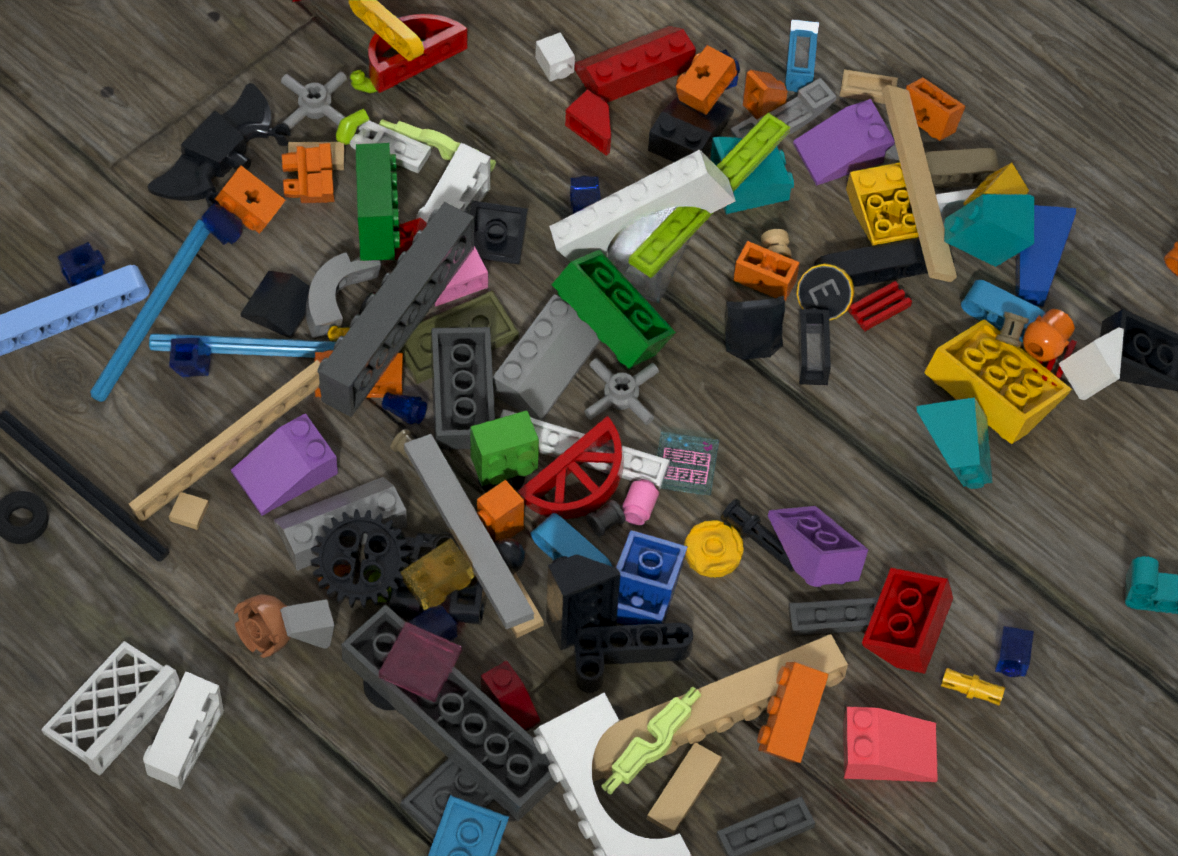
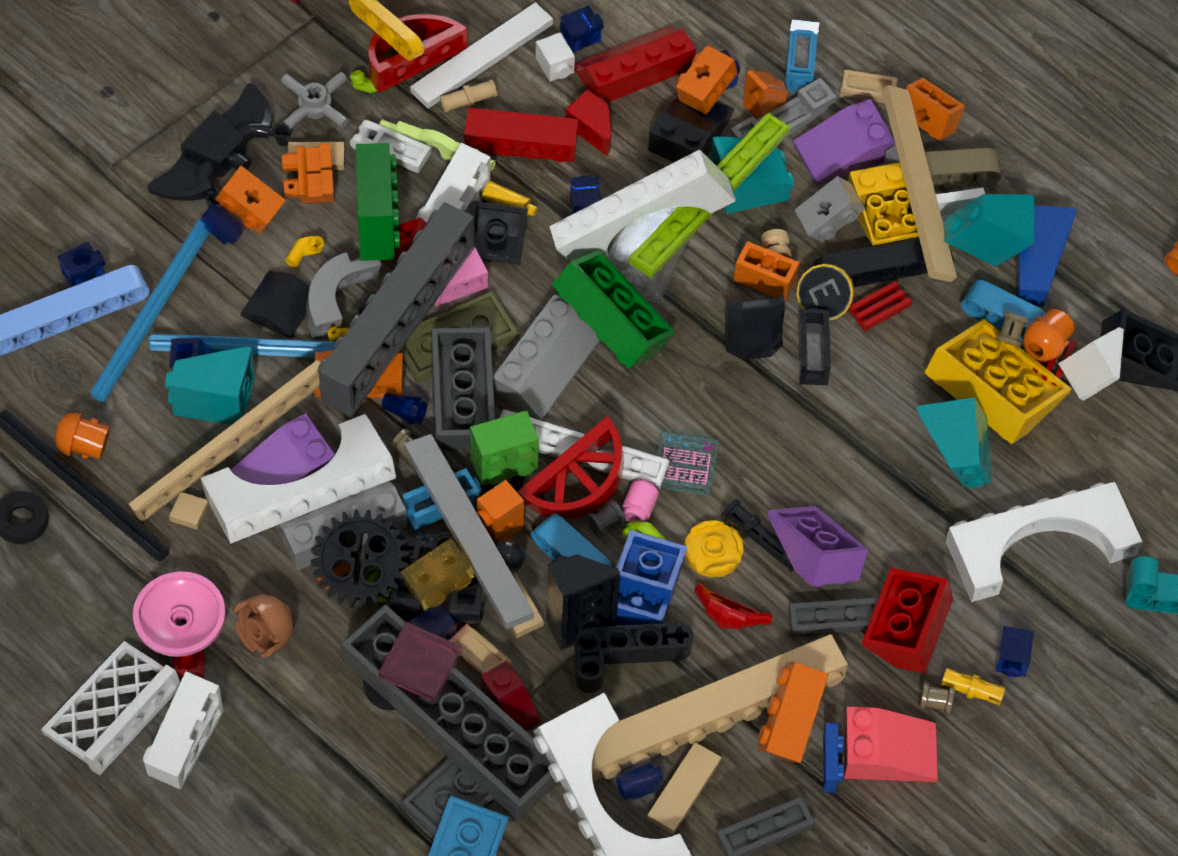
light grey slope [280,599,335,649] -> none
lime arm [336,109,369,145] -> none
light grey bar [584,358,659,425] -> none
yellowish green piece [601,687,701,795] -> none
yellow slope [963,163,1029,205] -> none
none -> orange piece [55,413,110,459]
none -> bright pink dish [133,571,226,657]
none -> teal slope [165,346,256,425]
none -> red tile [172,649,205,680]
none -> white arch [201,414,396,544]
none -> yellow arm [285,235,325,268]
none -> dark azure window [402,468,482,535]
none -> white tile [410,2,553,109]
none -> tan pin [440,79,498,113]
none -> tan tile [446,623,511,677]
none -> red brick [464,107,579,162]
none -> yellow cylinder [482,181,538,217]
none -> clear blue brick [560,5,604,53]
none -> clear blue brick [616,761,664,800]
none -> lime arm [622,521,667,540]
none -> red piece [694,584,772,630]
none -> light grey brick [795,176,865,242]
none -> blue plate [823,723,844,793]
none -> dark tan bush [919,682,955,715]
none -> white arch [946,482,1142,602]

